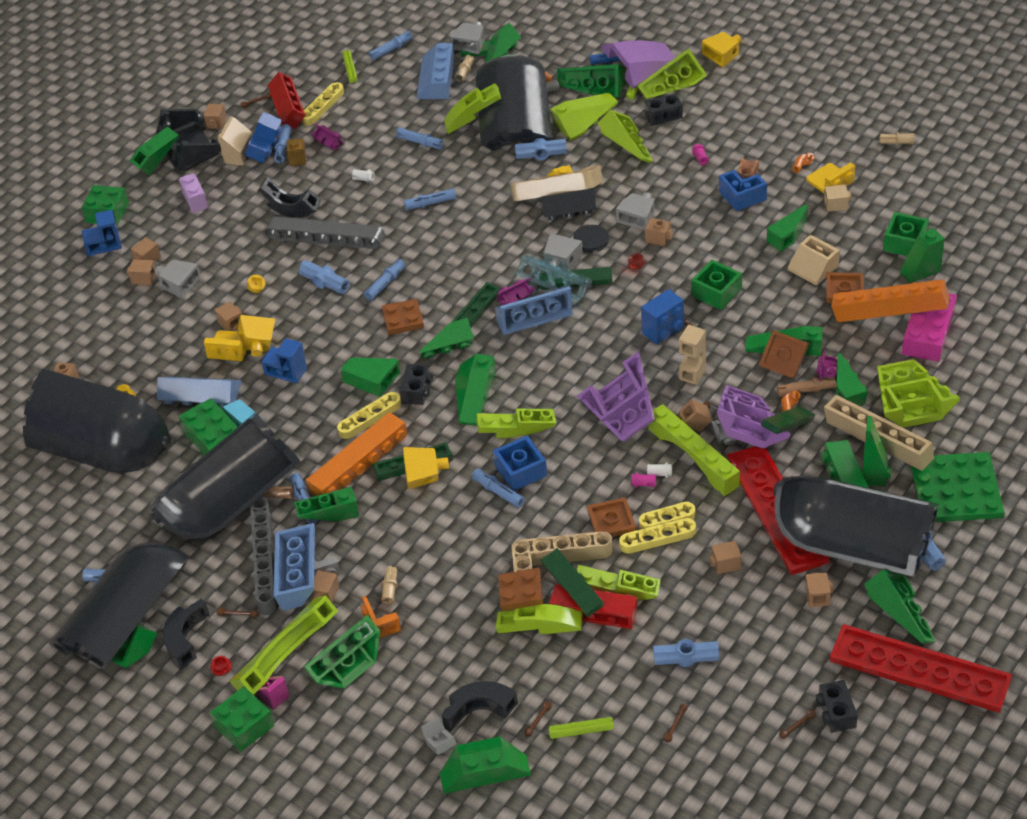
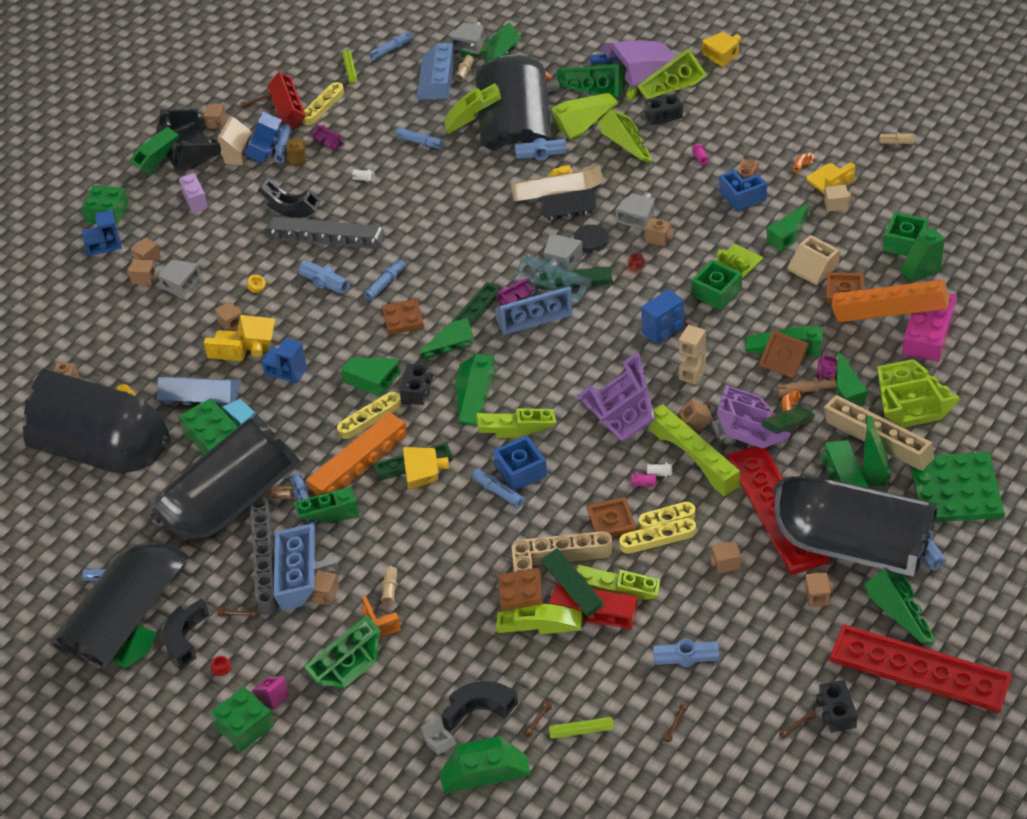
lime arch [229,595,338,695] -> none
medium blue pin [404,188,456,211] -> none
none -> lime hinge [716,243,764,279]

